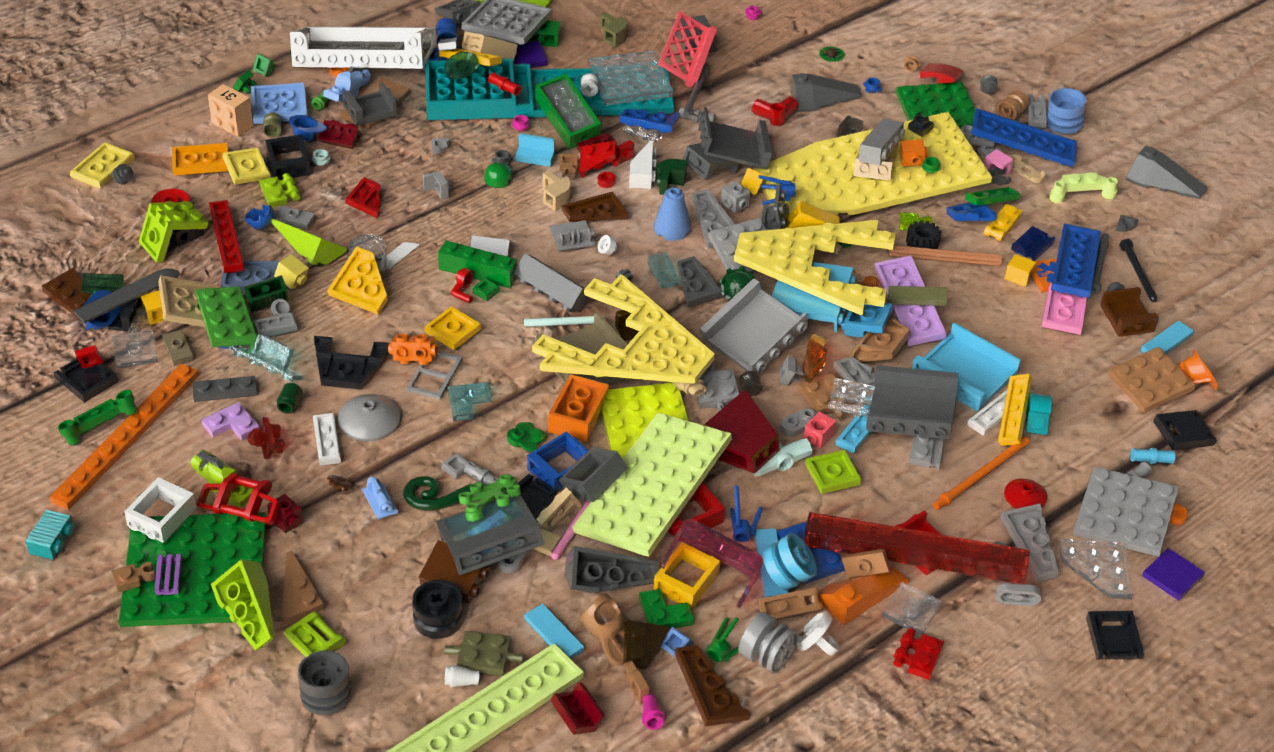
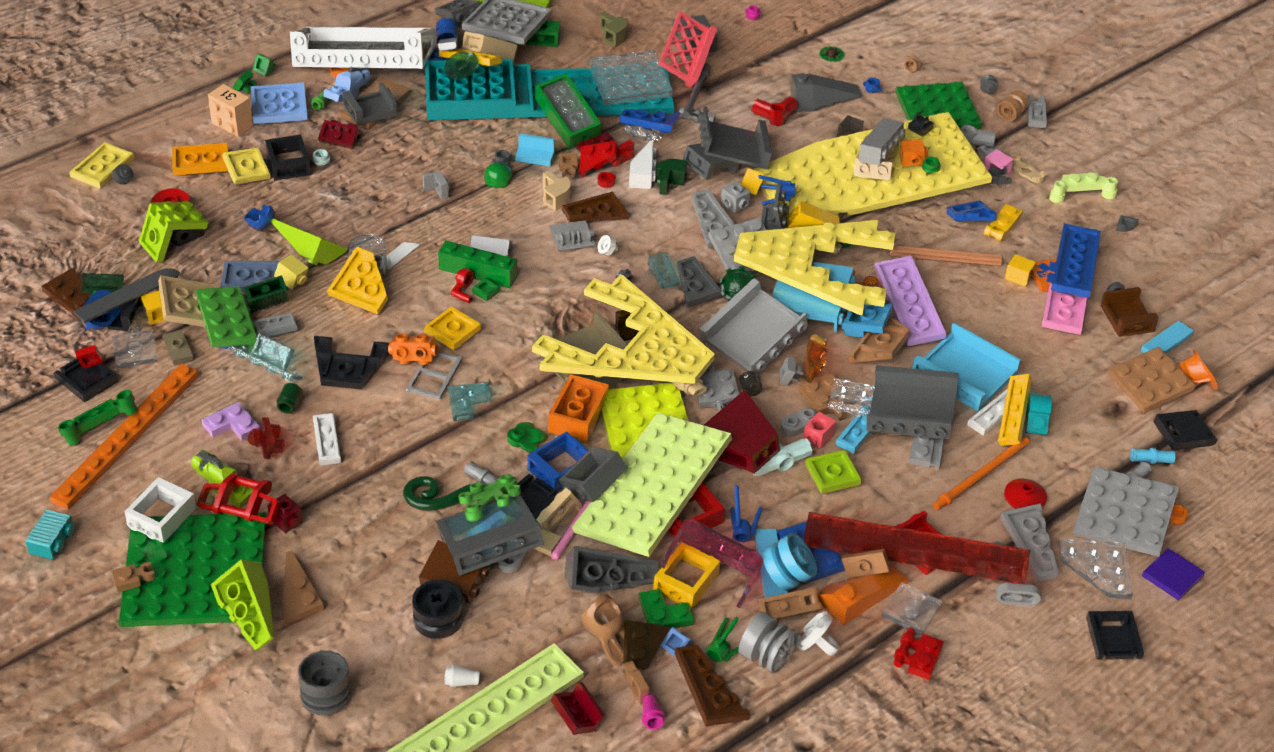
medium lavender tile [154,554,182,595] -> none
dark grey plate [193,376,257,402] -> none
red plate [208,200,244,273] -> none
lime plate [259,173,300,208] -> none
olive wheel [263,112,282,138] -> none
light grey plate [270,299,291,316] -> none
light grey plate [274,205,315,230] -> none
lime plate [284,611,346,657] -> none
blue piece [289,115,327,142] -> none
reddish brown plant [327,475,353,491] -> none
light grey dish [338,394,401,442] -> none
red wing [345,177,380,218] -> none
light blue hinge [362,477,398,520] -> none
light grey tile [432,138,450,155] -> none
light grey tile [441,453,471,480] -> none
olive plate [444,631,524,676] -> none
red pin [488,72,522,96] -> none
dark pink plate [512,115,530,131] -> none
dark purple tile [513,41,547,68] -> none
brick [514,253,588,313] -> none
light aqua bar [524,316,603,327] -> none
medium azure tile [524,603,584,659] -> none
white wheel [581,74,598,96] -> none
medium blue cone [654,187,691,241] -> none
light grey wing [833,357,875,393] -> none
olive tile [888,286,948,306] -> none
clear neon green plate [899,213,932,231] -> none
black tyre [906,220,941,249] -> none
red slope [920,63,964,83] -> none
green tile [965,187,1020,206] -> none
blue plate [971,108,1077,167] -> none
clear blue plate [1011,226,1055,261] -> none
medium blue wheel [1047,88,1086,134] -> none
dark grey bar [1091,233,1109,295] -> none
black bar [1119,239,1157,302] -> none
wedge [1126,146,1208,199] -> none

